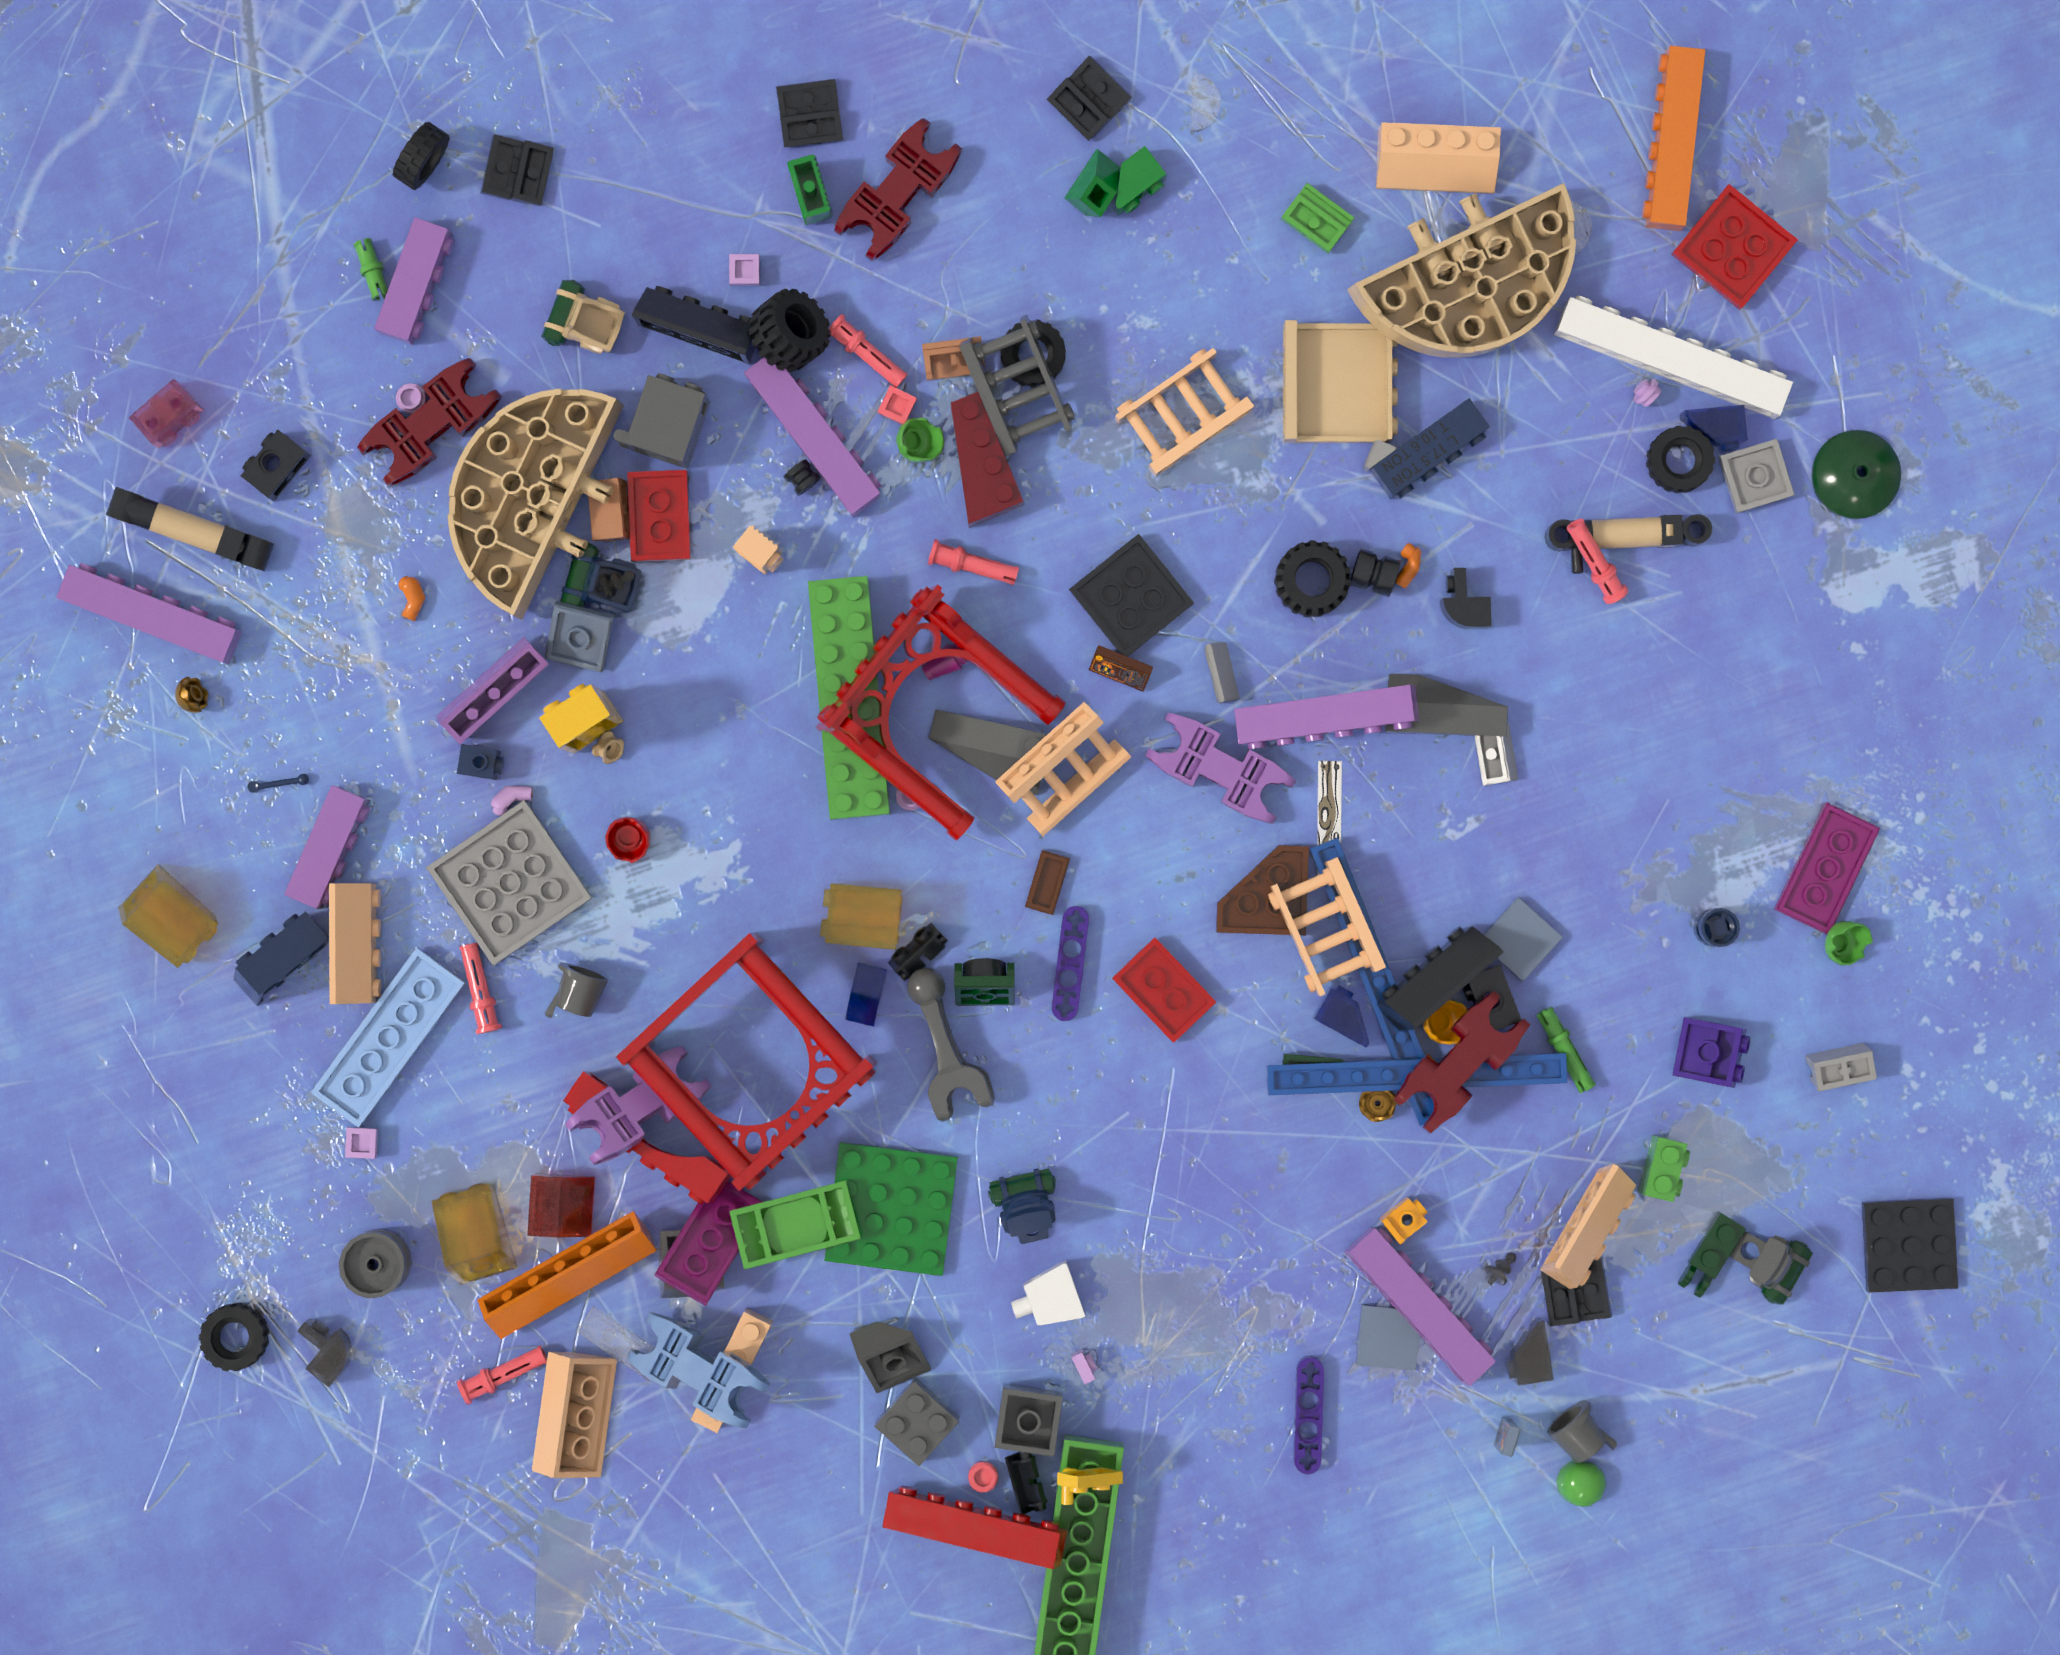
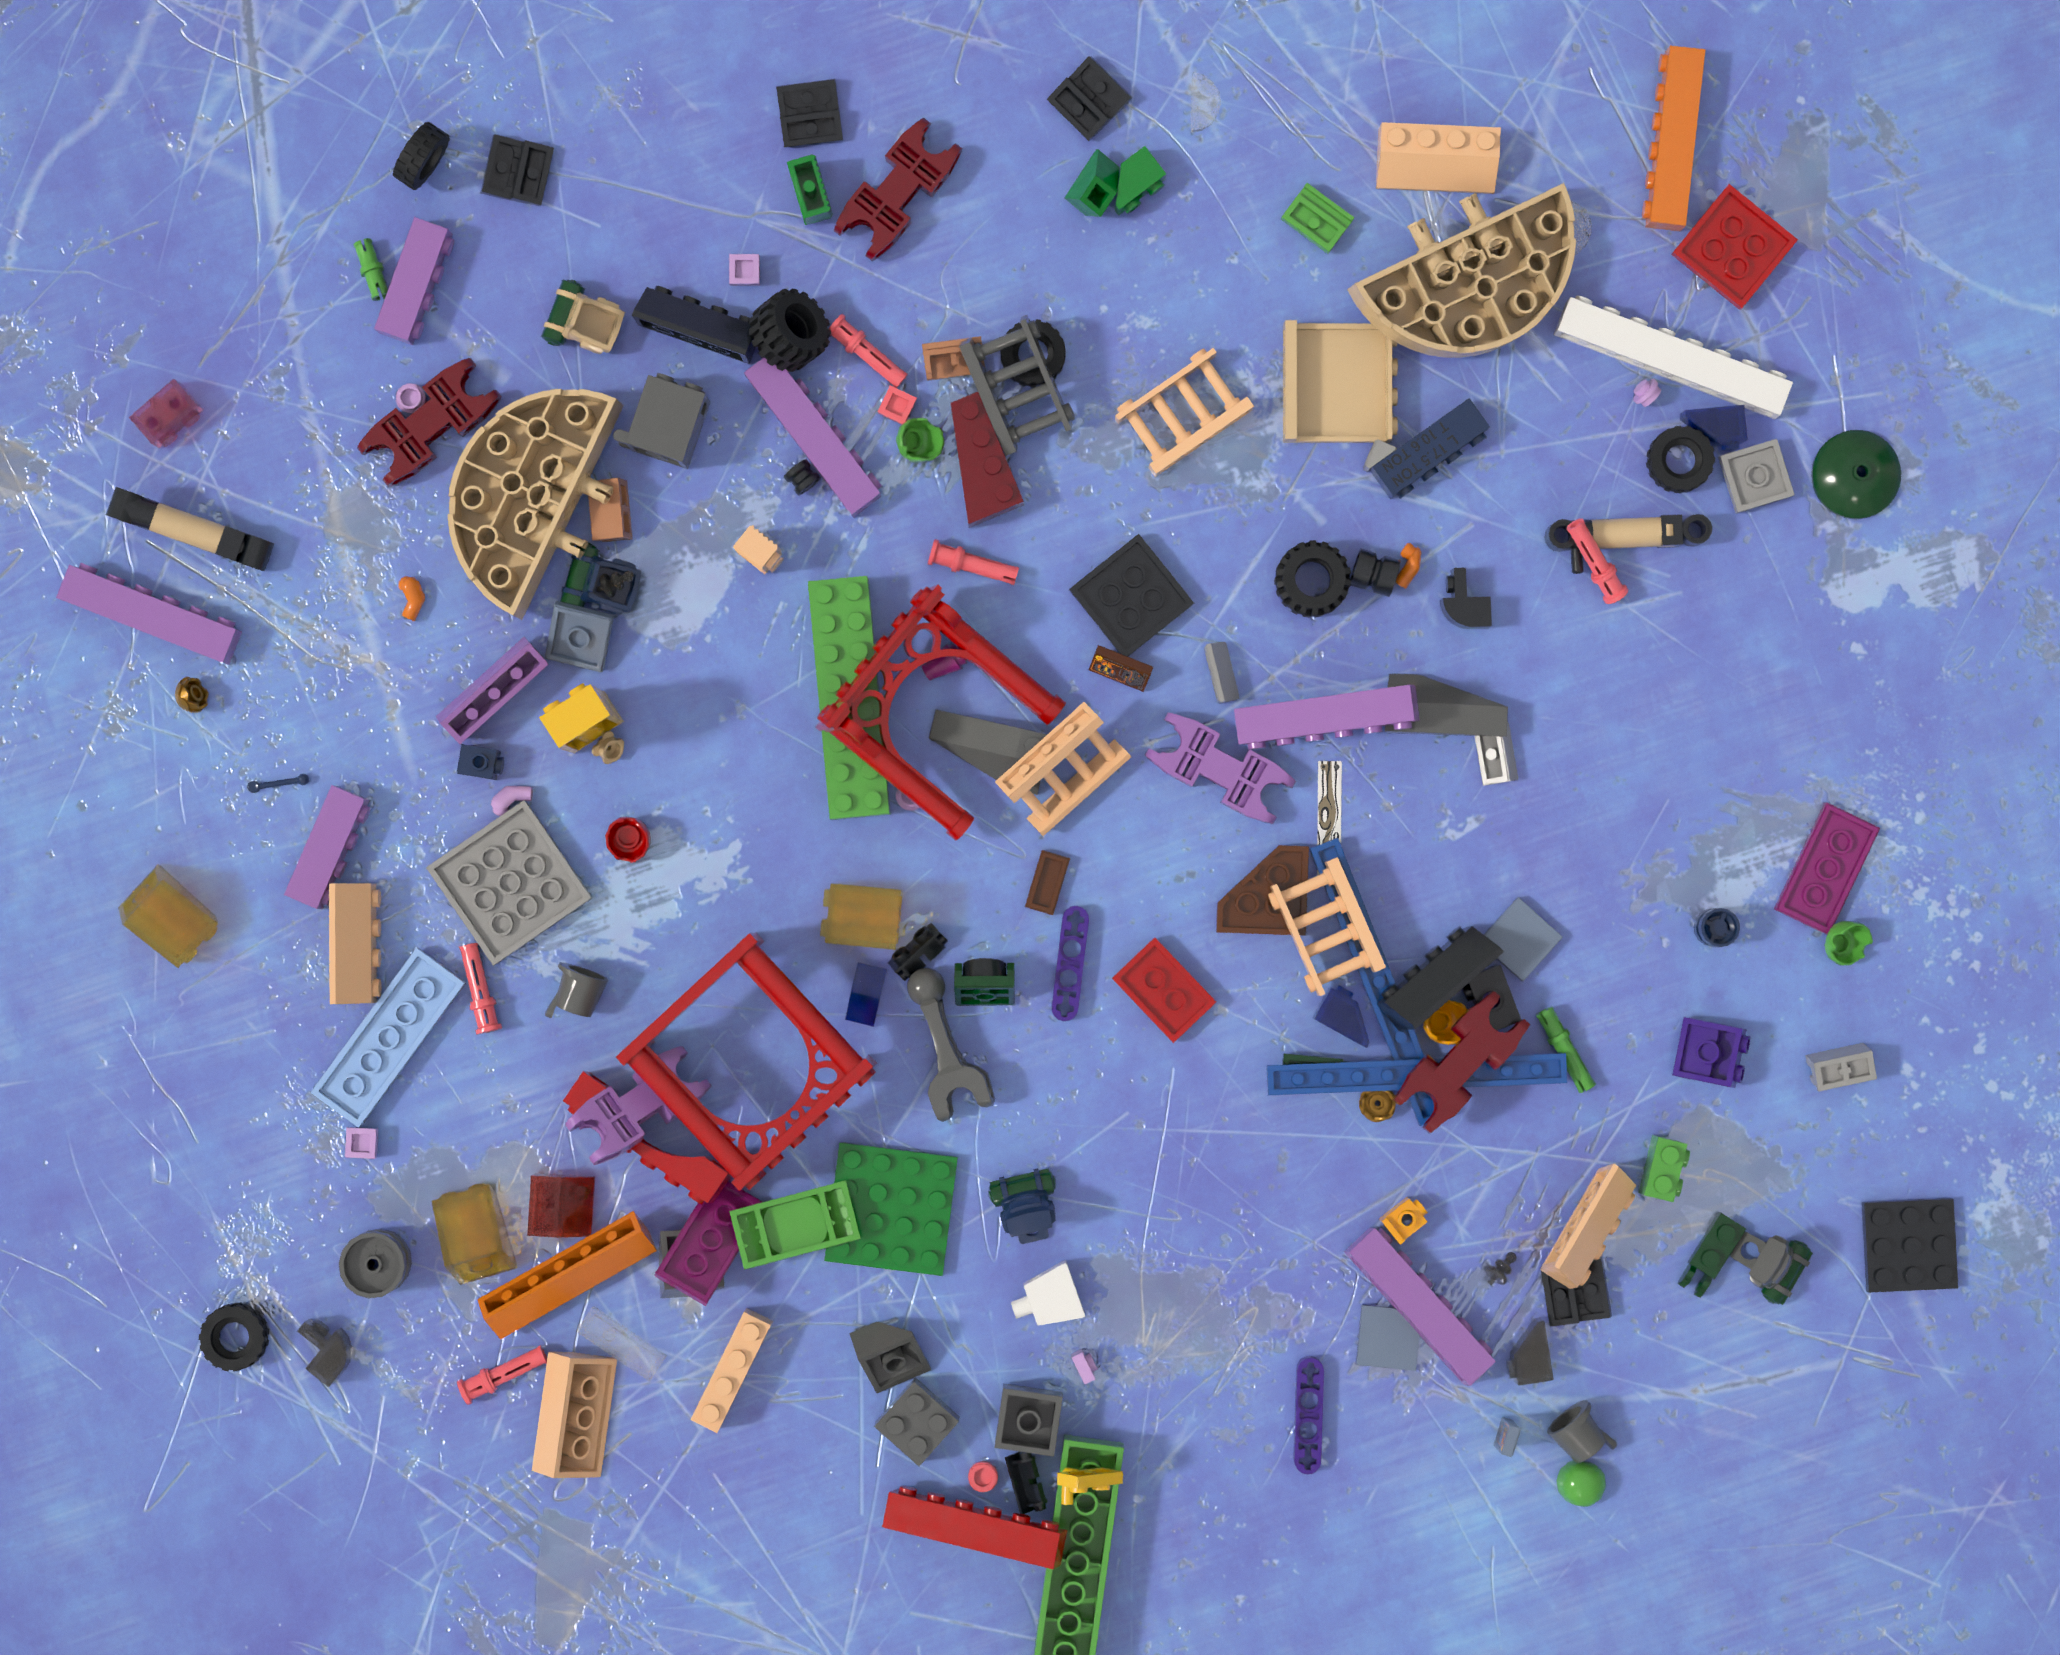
dark blue wedge [234,911,329,1006] -> none
black brick [240,430,311,501] -> none
red plate [627,470,691,562] -> none
medium blue piece [627,1312,770,1428] -> none

